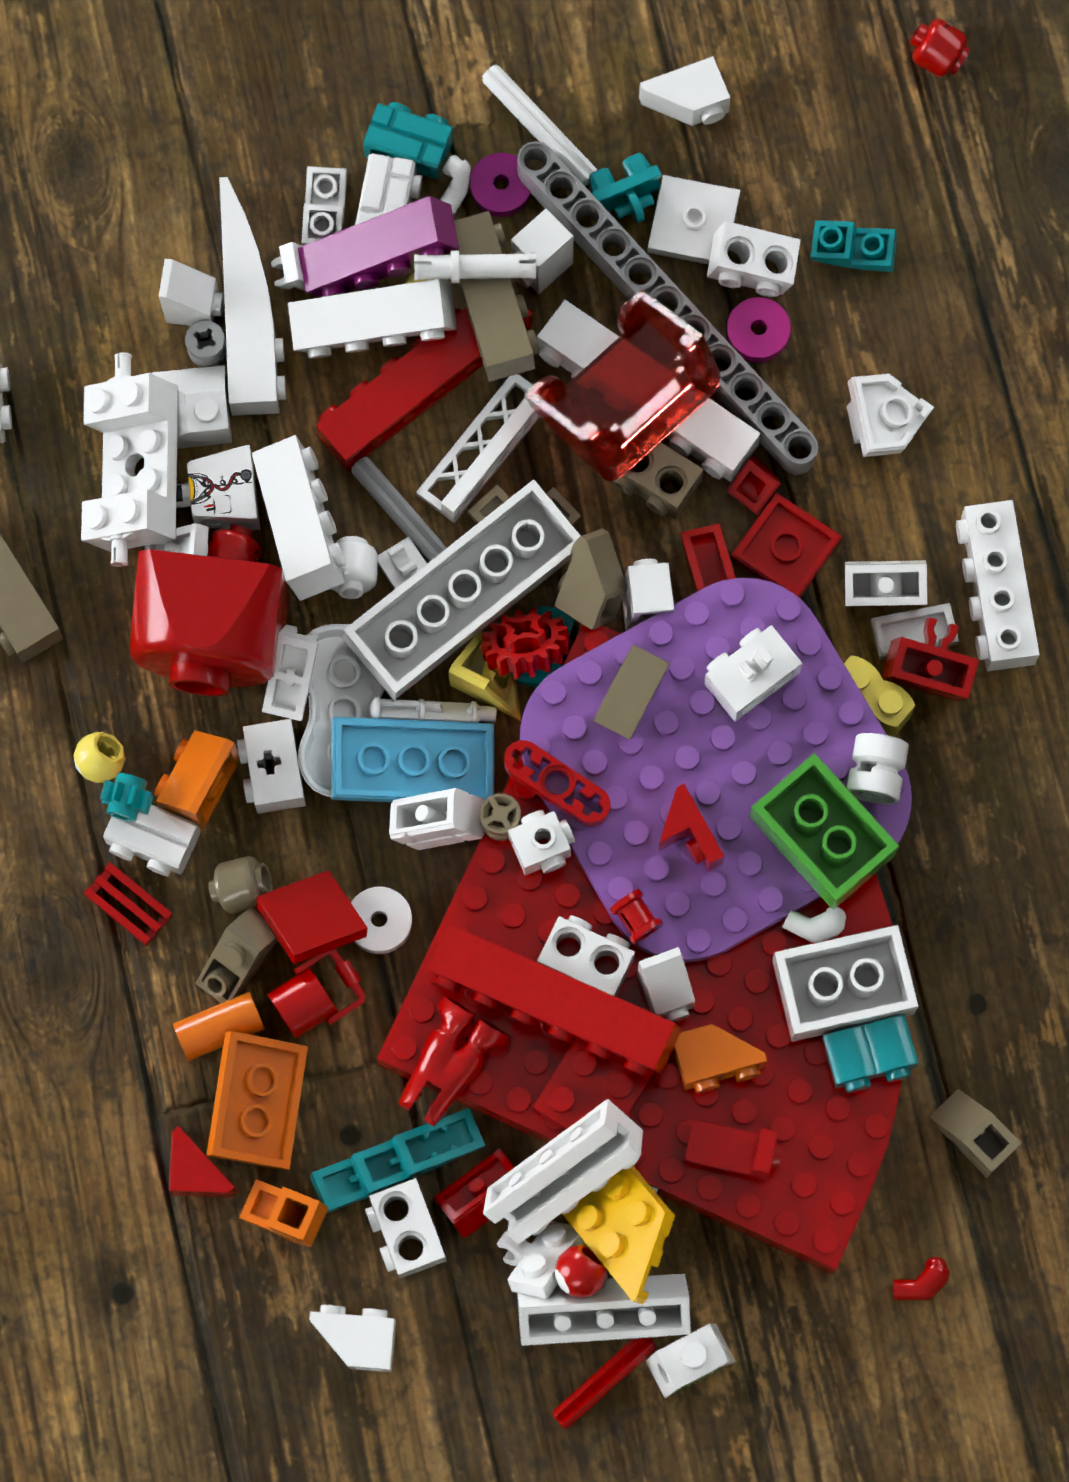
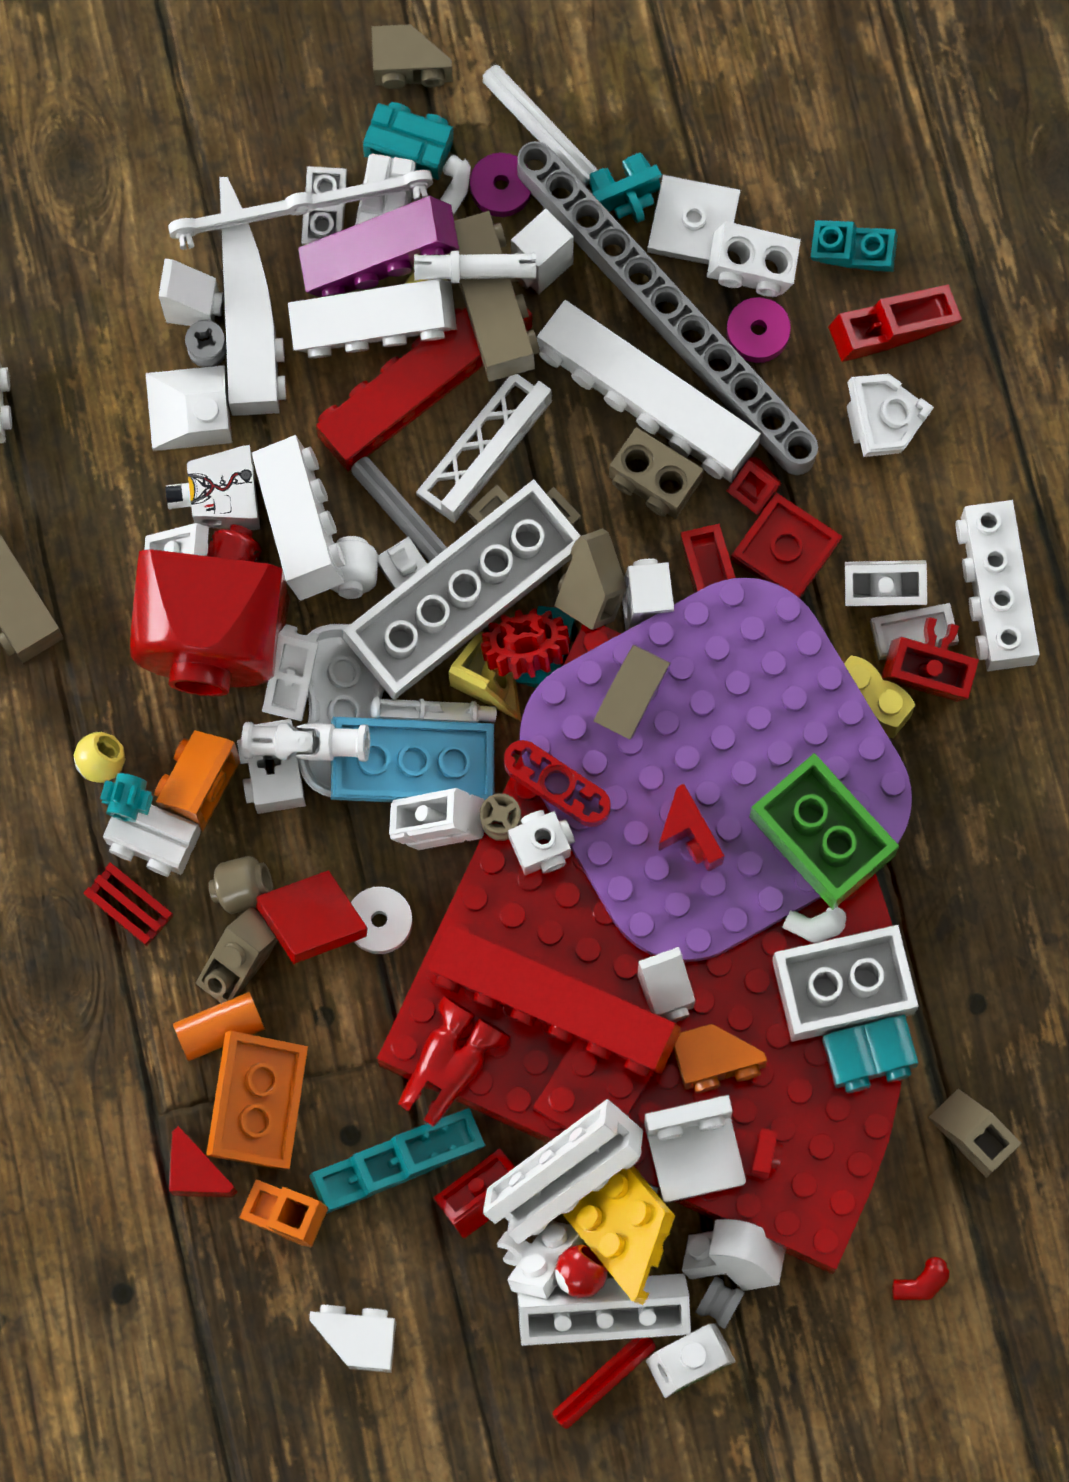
white brick [81,353,178,567] -> none
red piece [267,949,366,1039] -> none
white tile [271,242,305,291] -> none
white brick [365,1178,447,1279] -> none
clear red windscreen [524,289,721,482] -> none
white brick [537,916,635,997] -> none
red bush [609,889,664,945] -> none
white slope [639,57,730,126] -> none
white brick [704,625,802,722] -> none
white wheel [847,733,909,805] -> none
red head [909,18,970,78] -> none
none -> white piece [168,170,433,250]
none -> white piece [241,722,370,762]
none -> dark tan slope [372,25,453,89]
none -> white bracket [644,1095,746,1203]
none -> white brick [682,1219,785,1291]
none -> light grey wheel [695,1276,745,1329]
none -> red slope [828,284,962,362]

